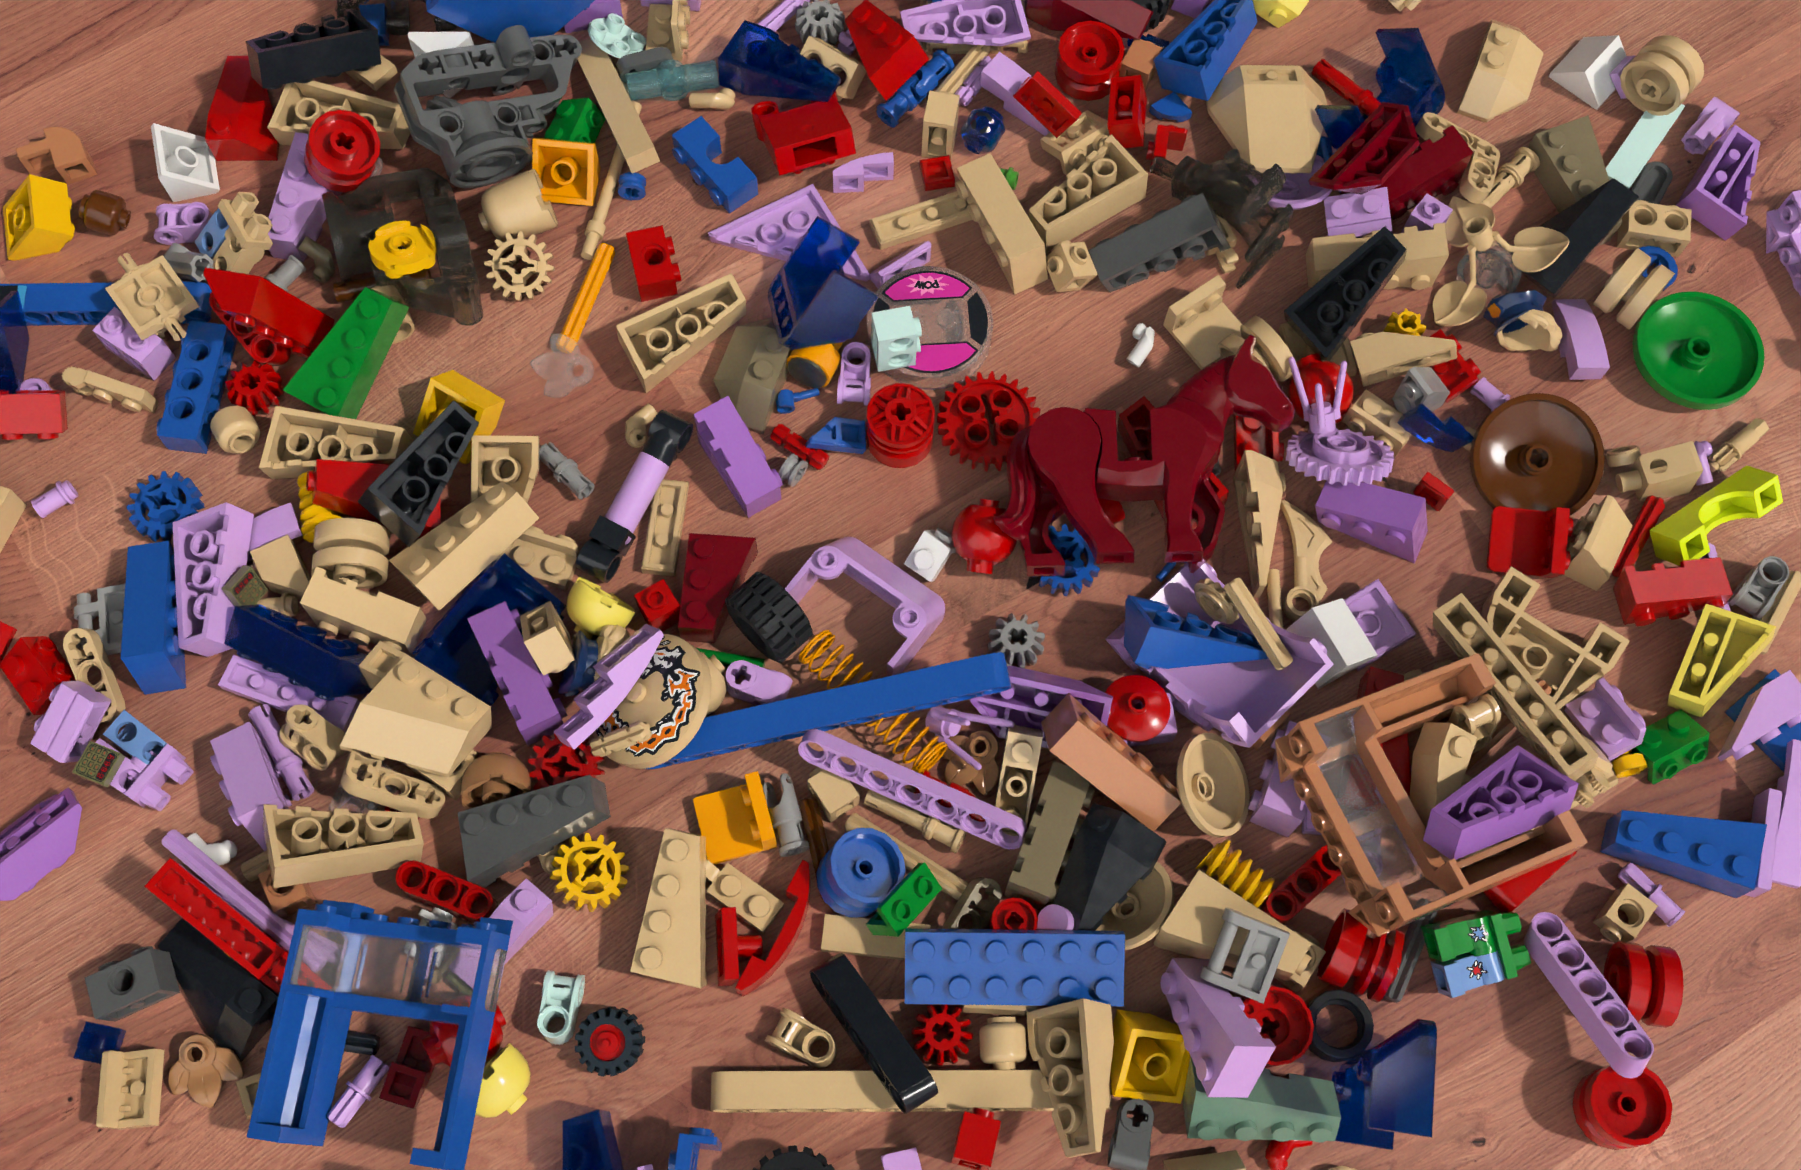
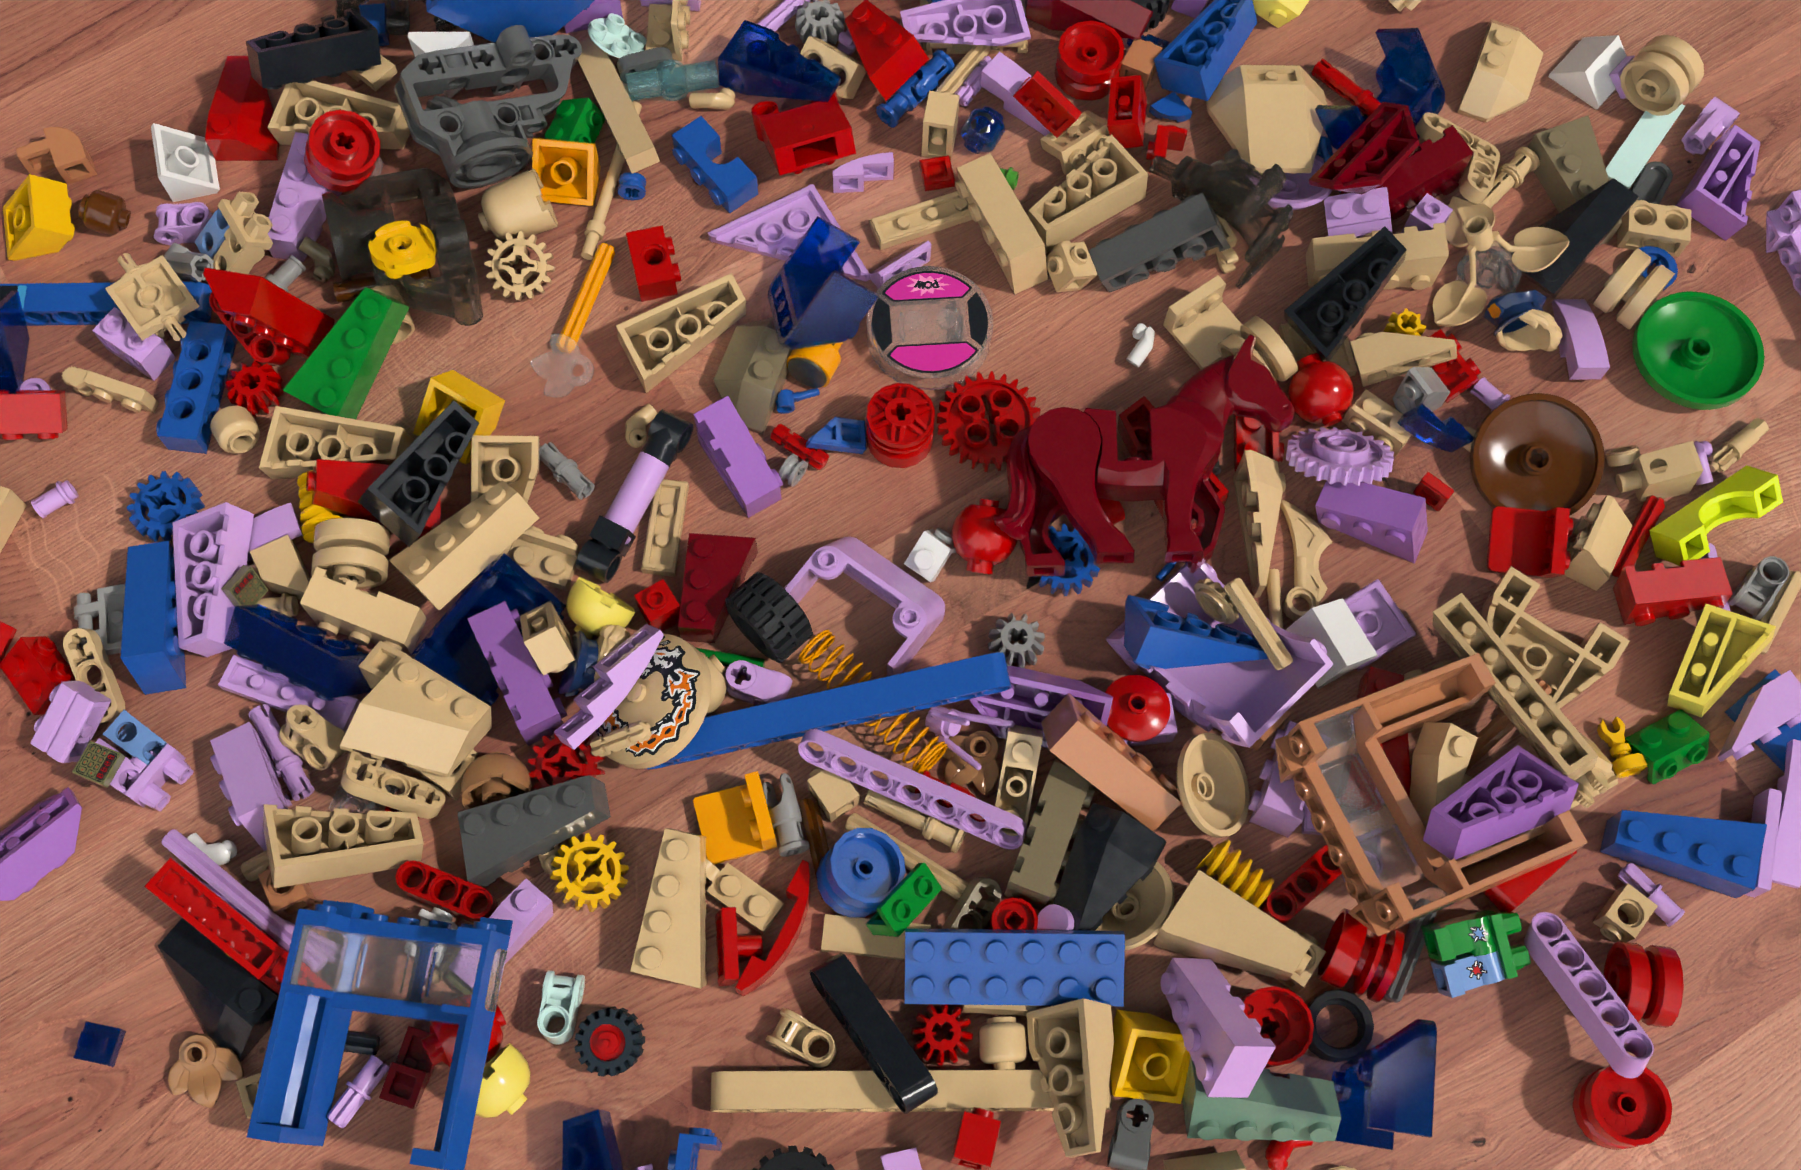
dark grey brick [85,946,180,1022] -> none
tan bracket [96,1048,164,1130] -> none
lavender piece [837,342,871,406] -> none
light aqua brick [871,306,922,372] -> none
light grey plate [1200,907,1290,1004] -> none
lavender plant [1288,357,1347,434] -> none
tan piece [1446,694,1501,754] -> none
lavender bracket [1564,677,1646,761] -> none

